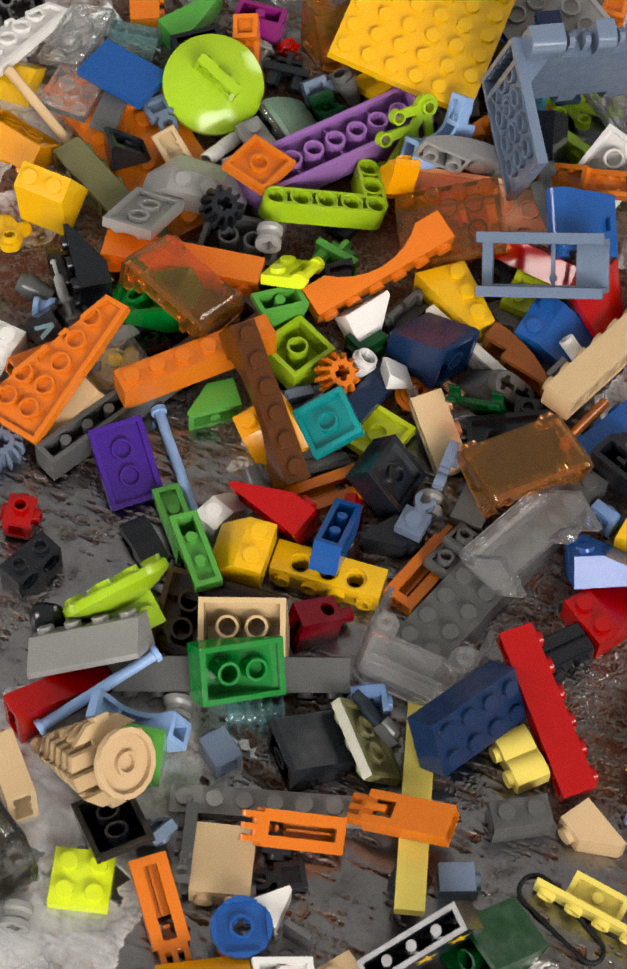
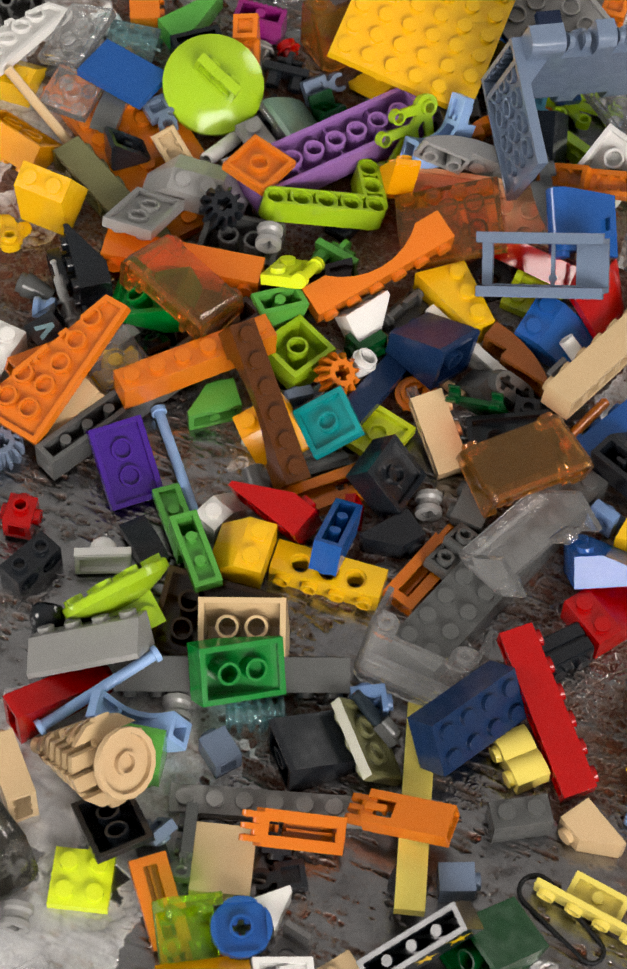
dark red torso [288,595,354,654] -> none
dark grey cone [331,67,361,106] -> none
white slope [380,357,413,389] -> none
sand blue plate [394,491,436,543] -> none
sand blue plate [432,439,463,491] -> none
none -> white tile [74,536,132,574]
none -> clear neon green bracket [151,891,223,965]

